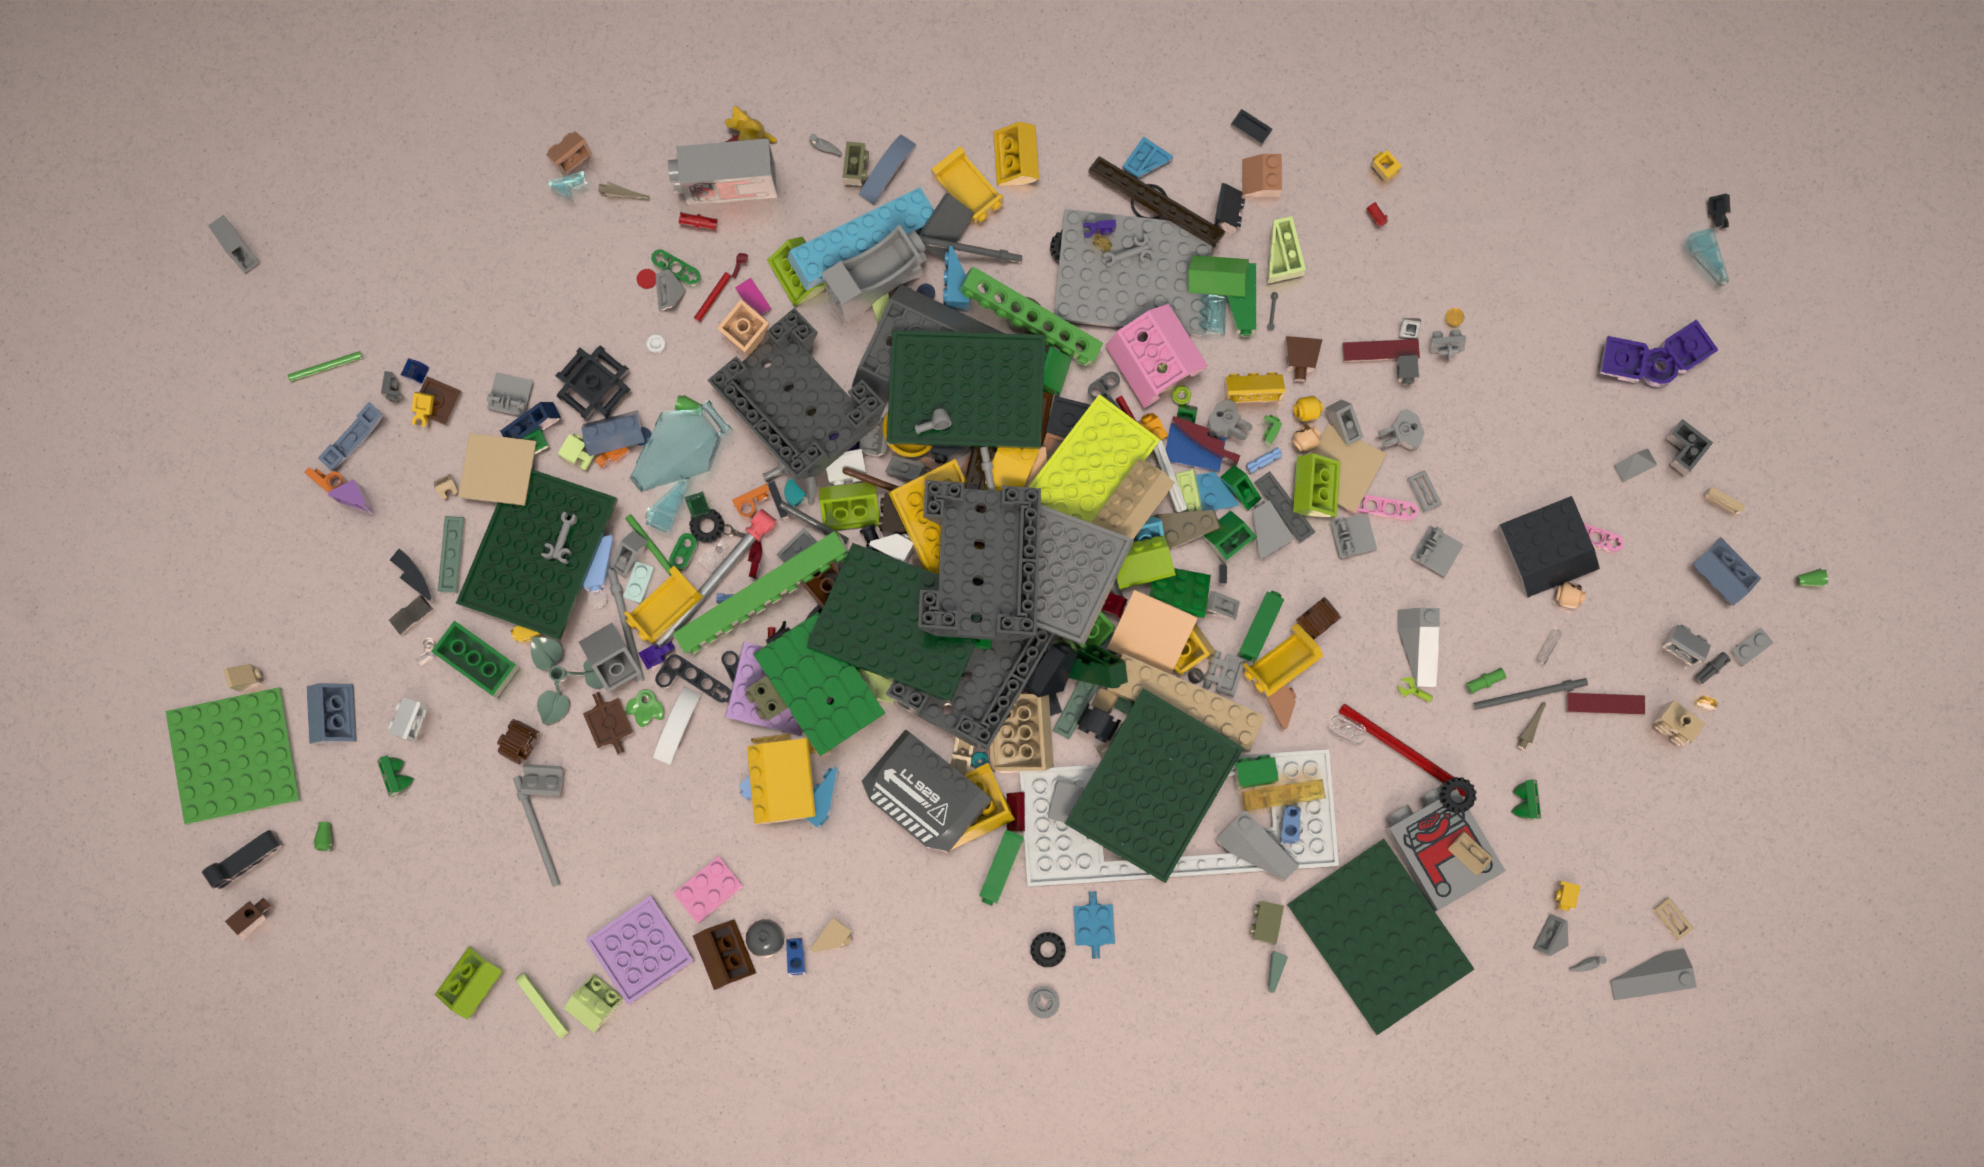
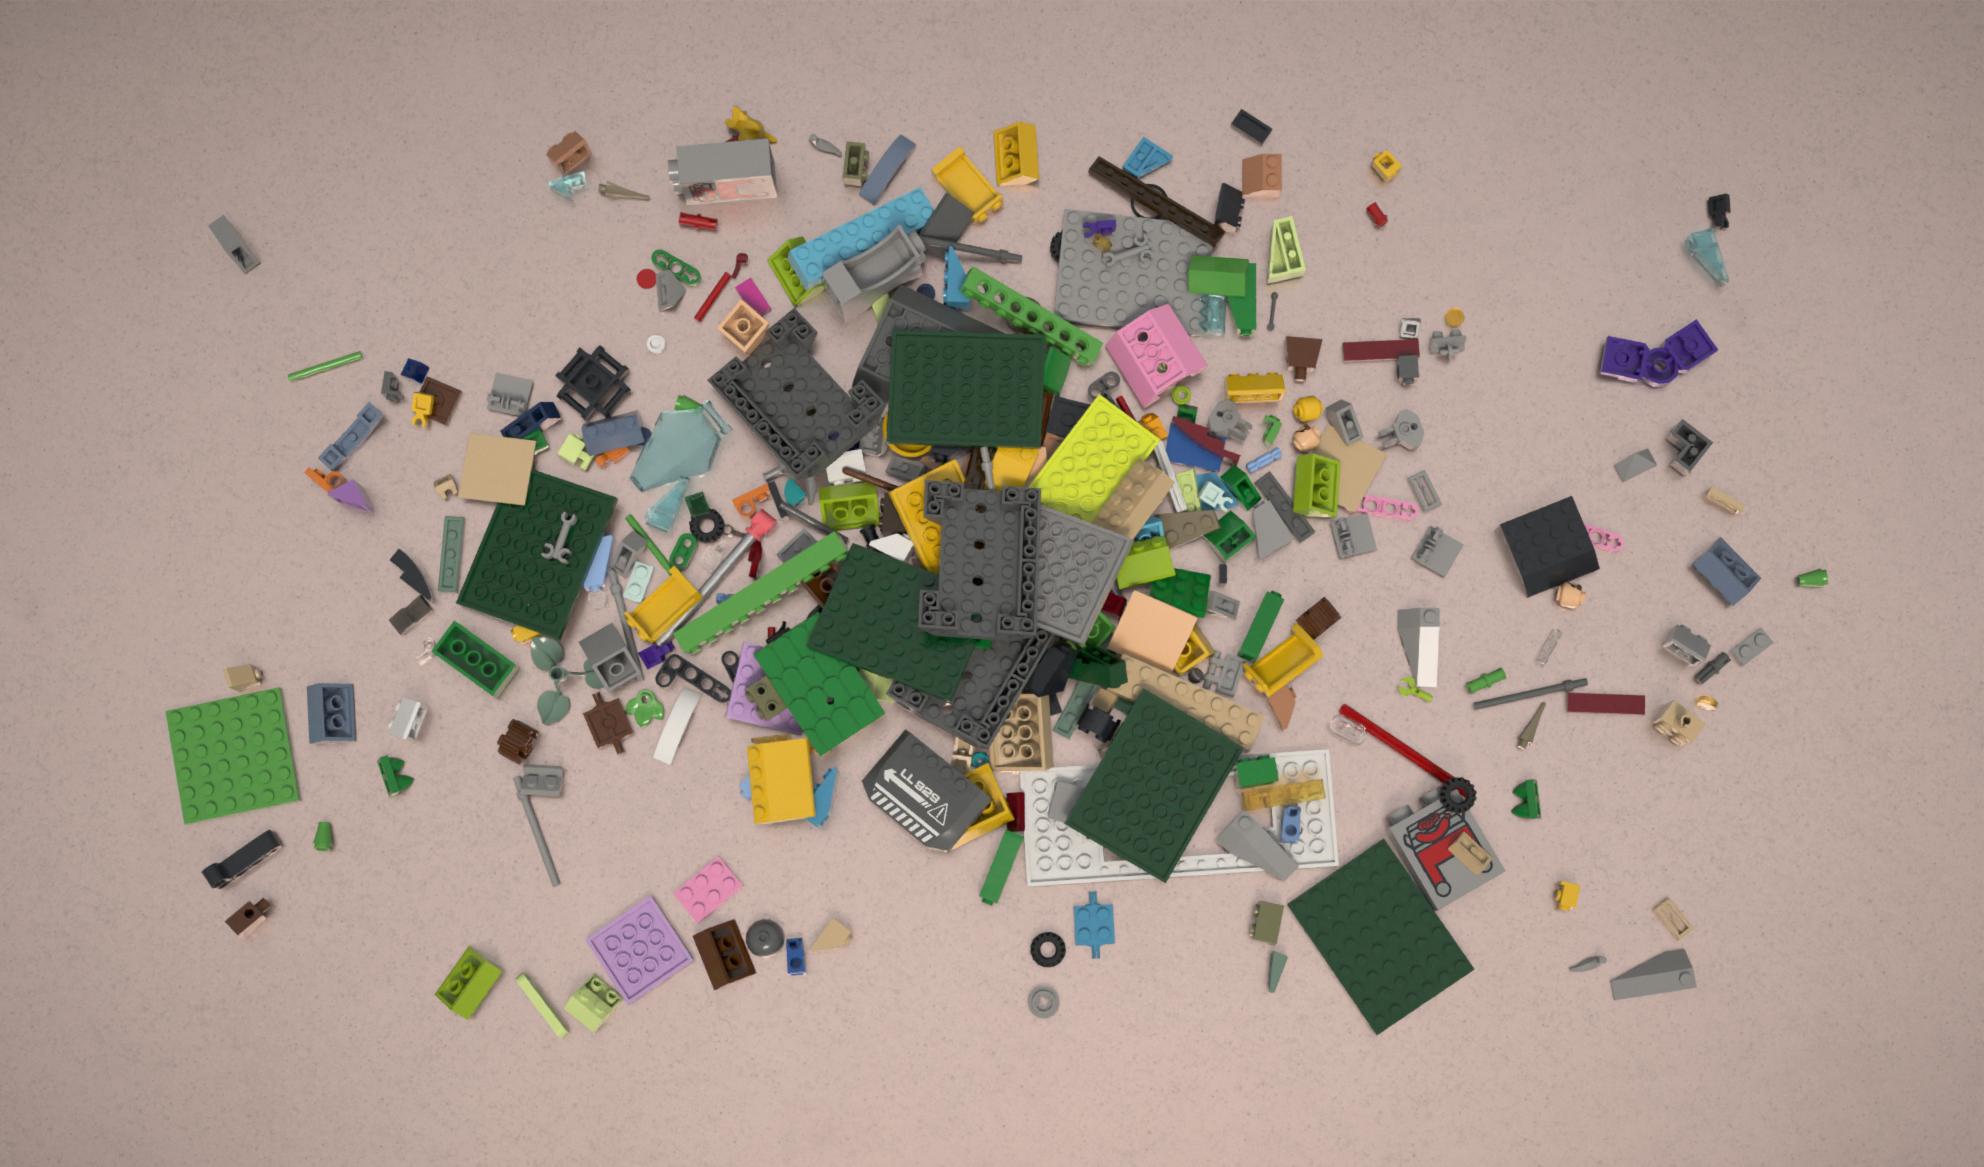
light grey bar [915,409,952,434] -> none
light grey slope [1533,914,1569,956] -> none
none -> light aqua plate [1197,481,1233,512]

